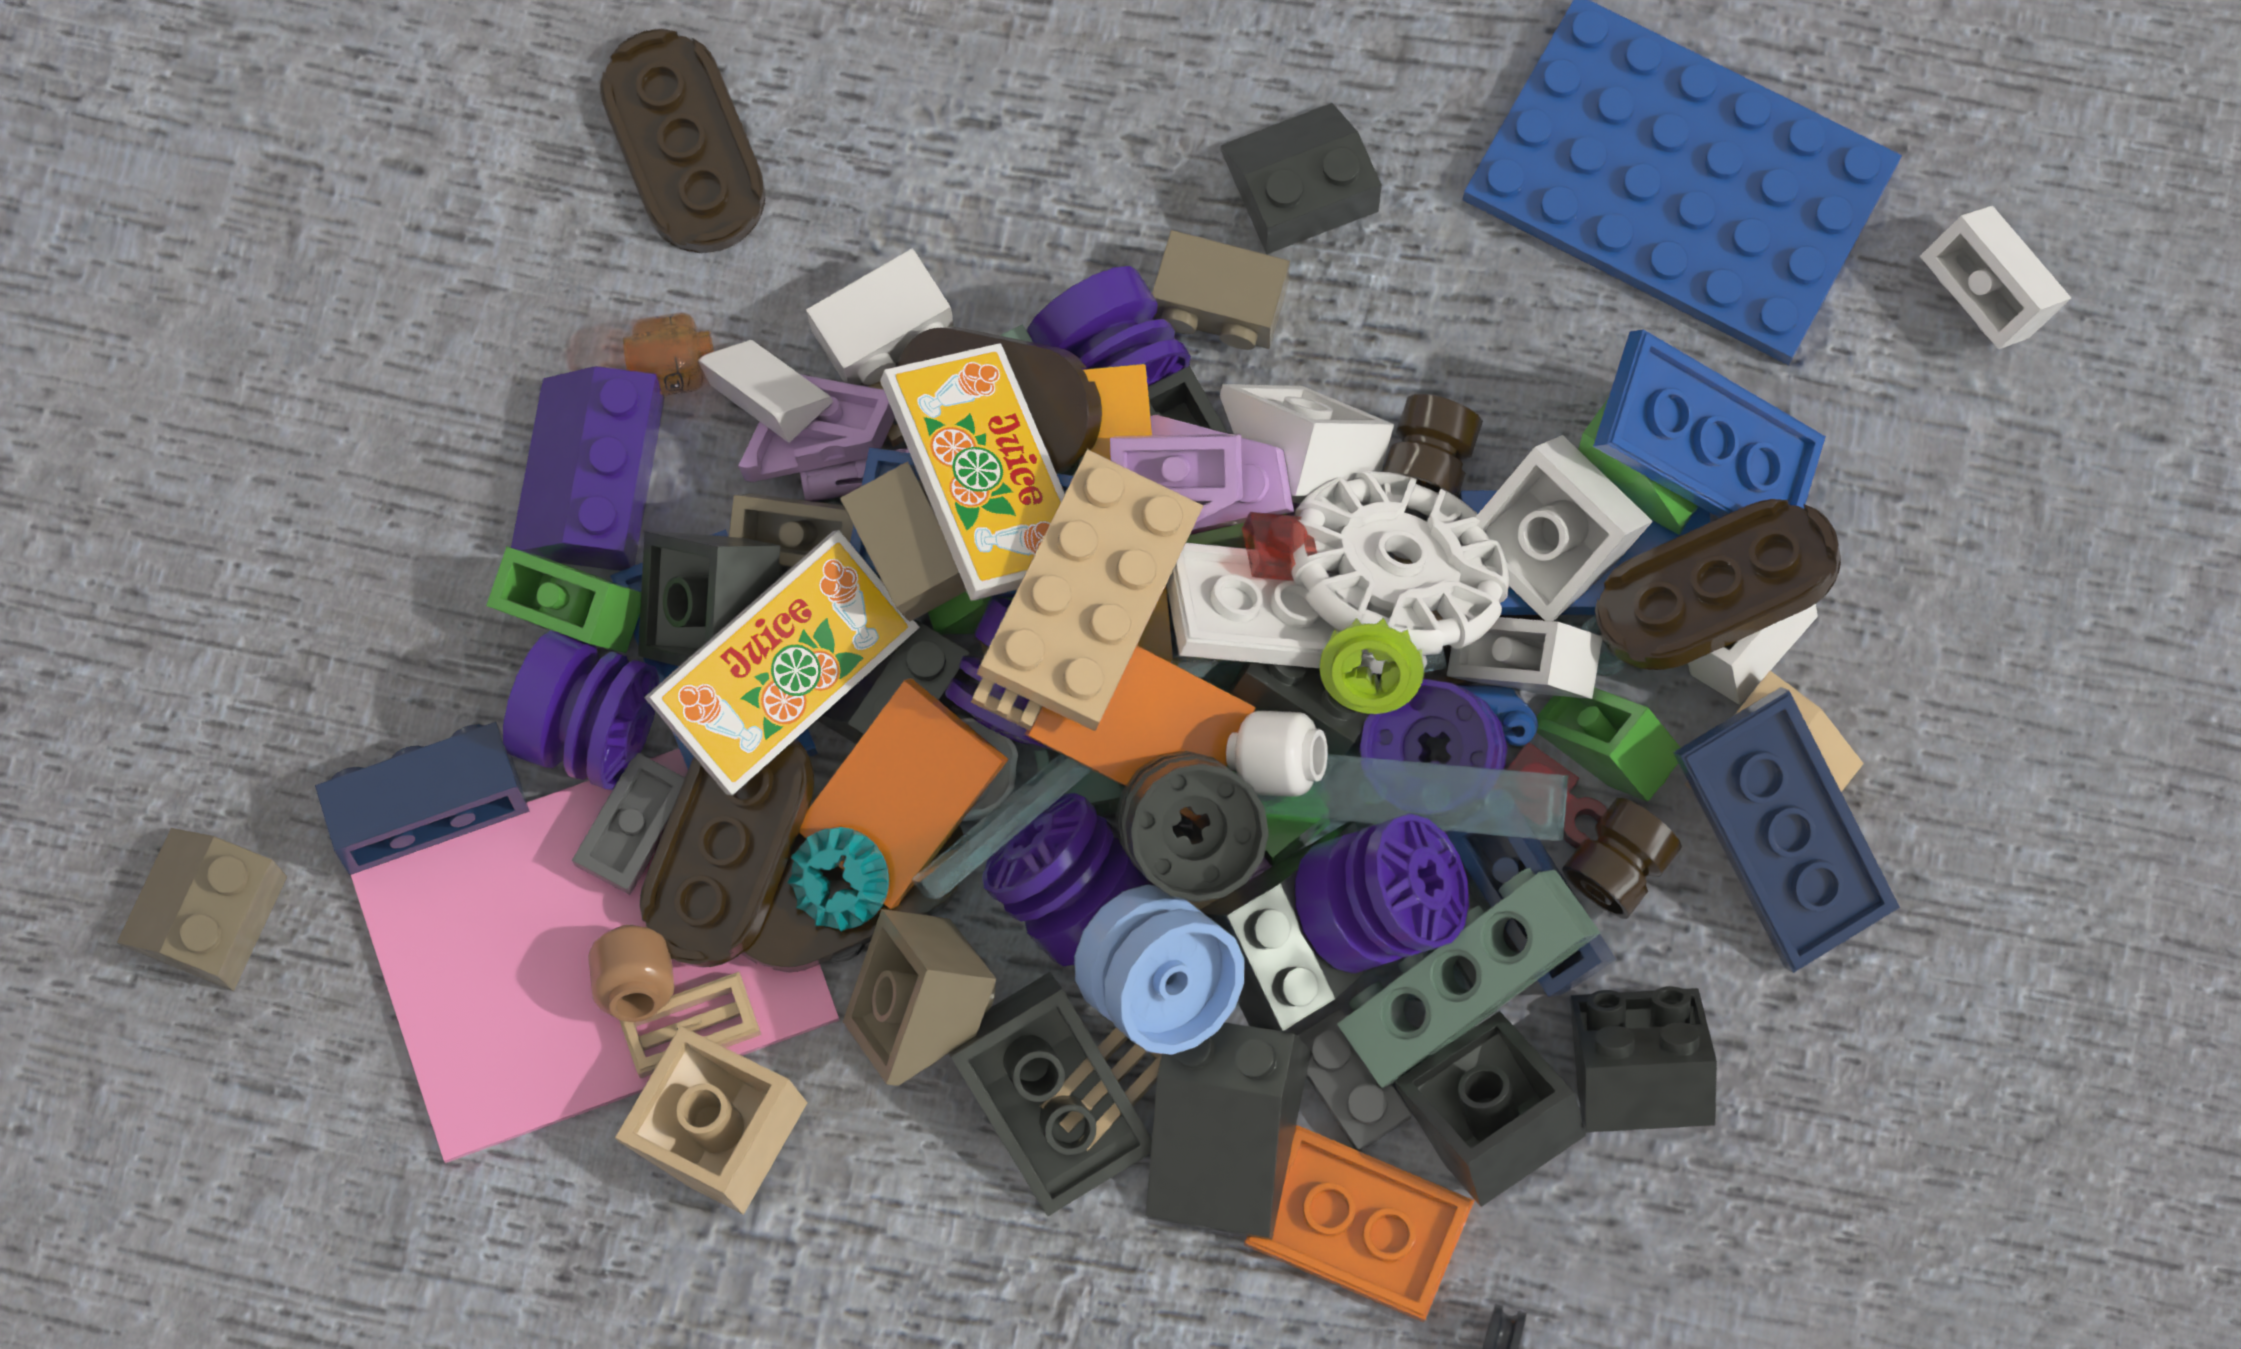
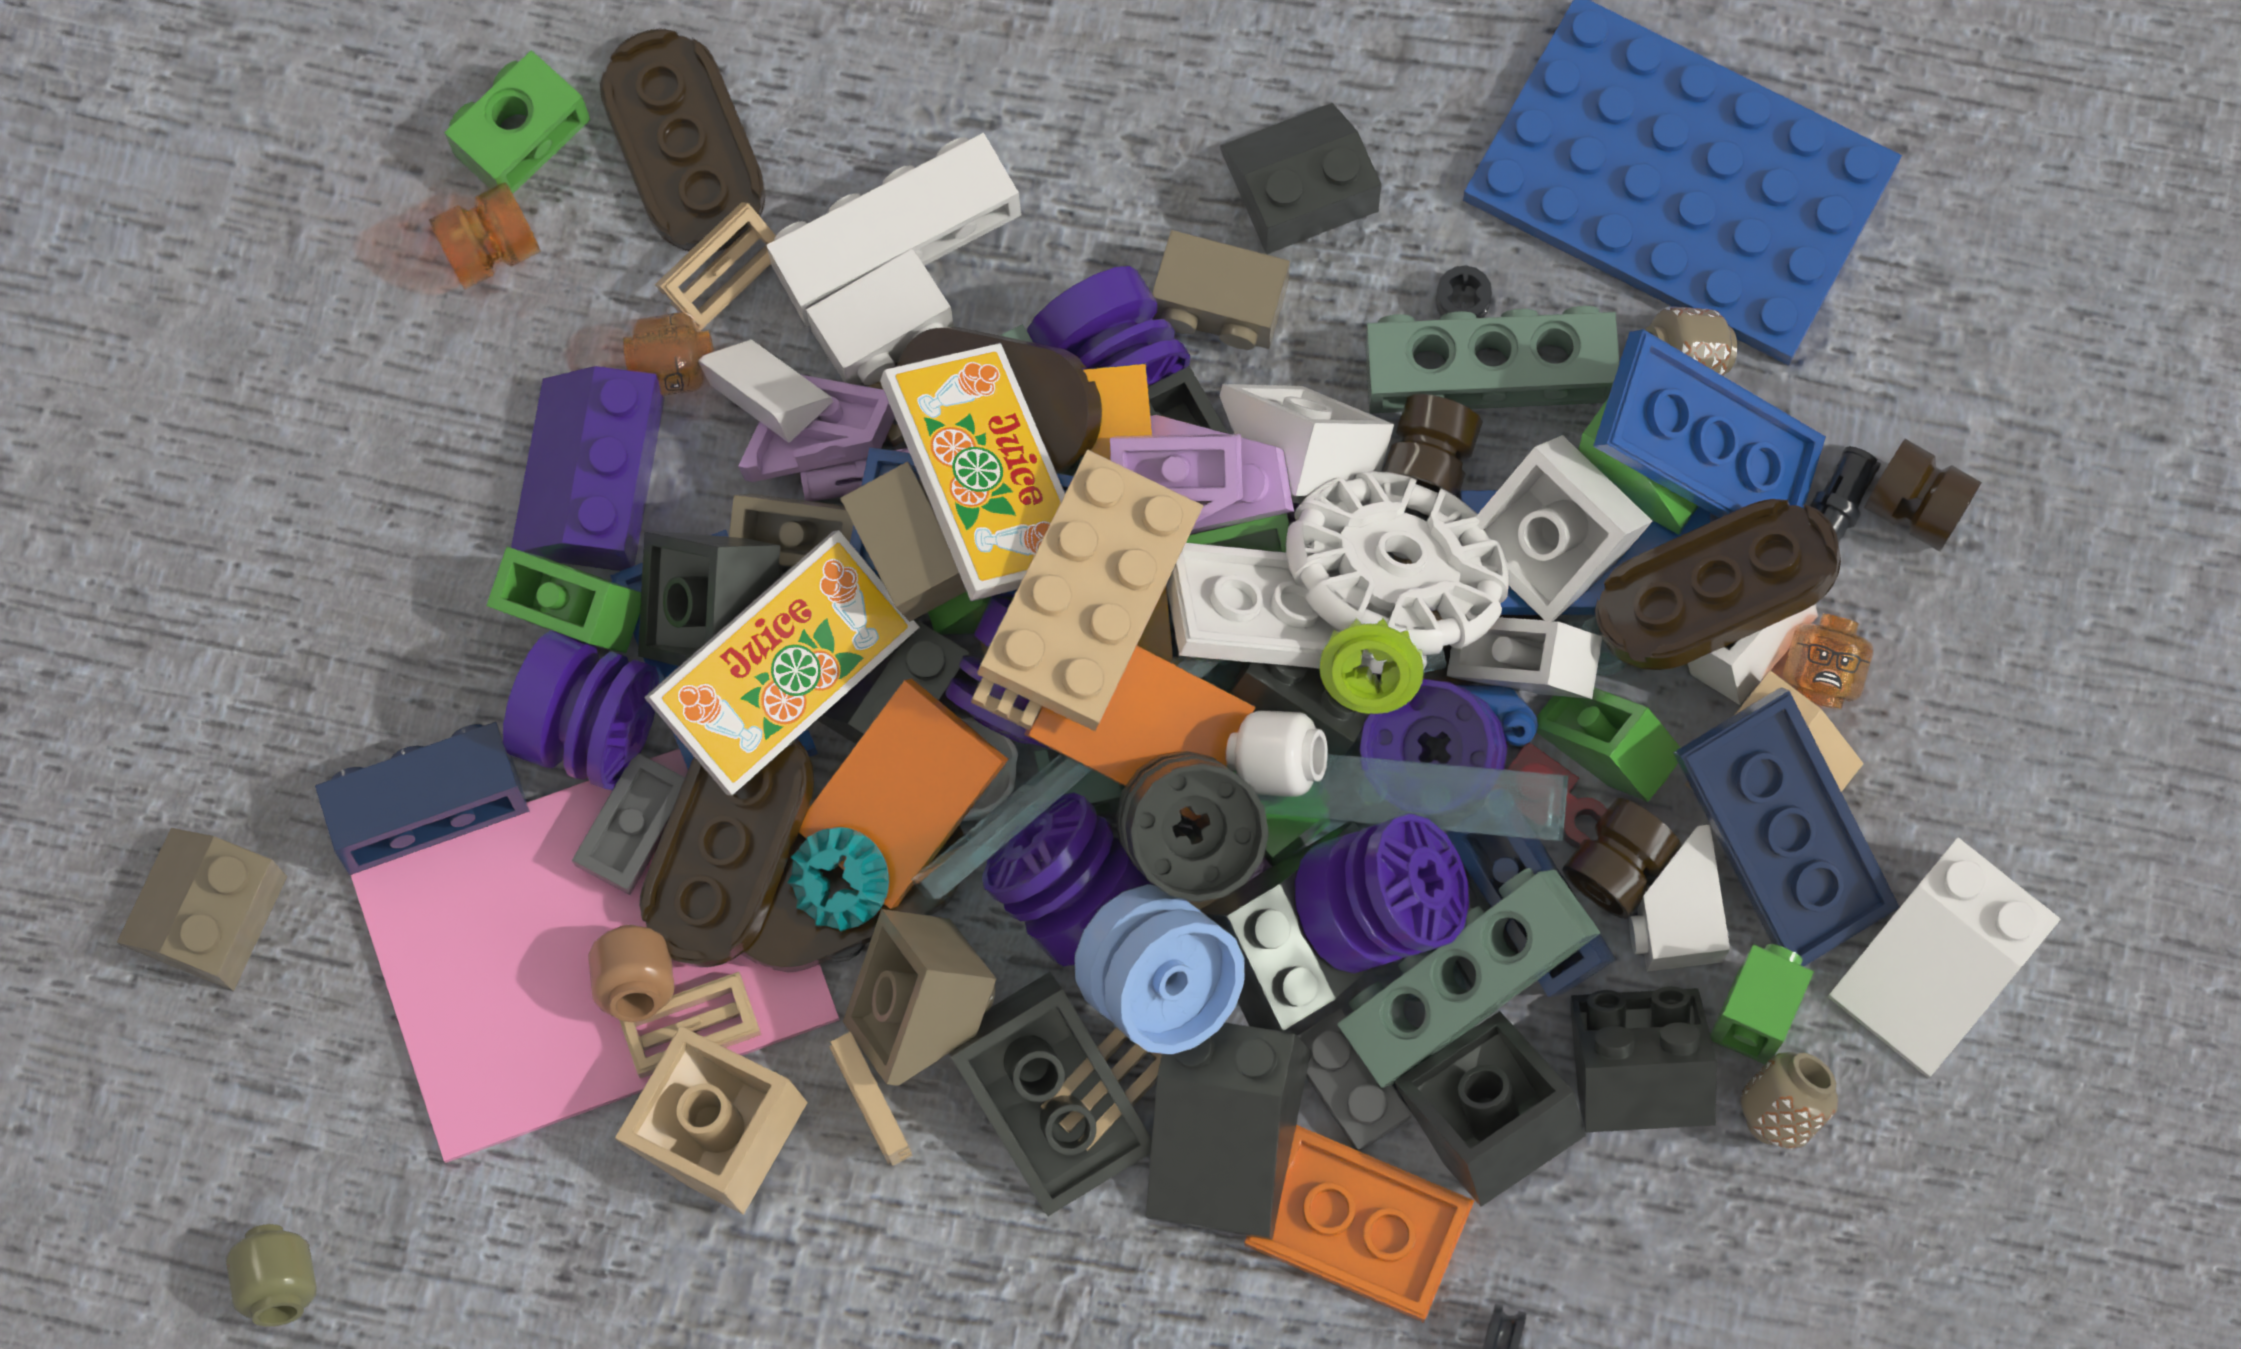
clear red plate [1242,512,1317,581] -> none
white brick [1920,205,2071,350] -> none
none -> olive head [226,1224,317,1327]
none -> clear orange wheel [428,182,541,290]
none -> bright green brick [444,50,591,202]
none -> tan tile [654,202,776,331]
none -> white brick [766,133,1021,327]
none -> tan tile [829,1031,913,1166]
none -> sand green brick [1365,306,1619,414]
none -> black bush [1435,265,1492,318]
none -> white slope [1629,825,1730,972]
none -> dark tan head [1645,306,1738,376]
none -> bright green brick [1710,944,1814,1064]
none -> dark tan head [1741,1052,1838,1149]
none -> clear orange head [1783,613,1874,710]
none -> black pin [1810,446,1881,543]
none -> white slope [1828,837,2061,1079]
none -> dark brown wheel [1864,438,1982,552]

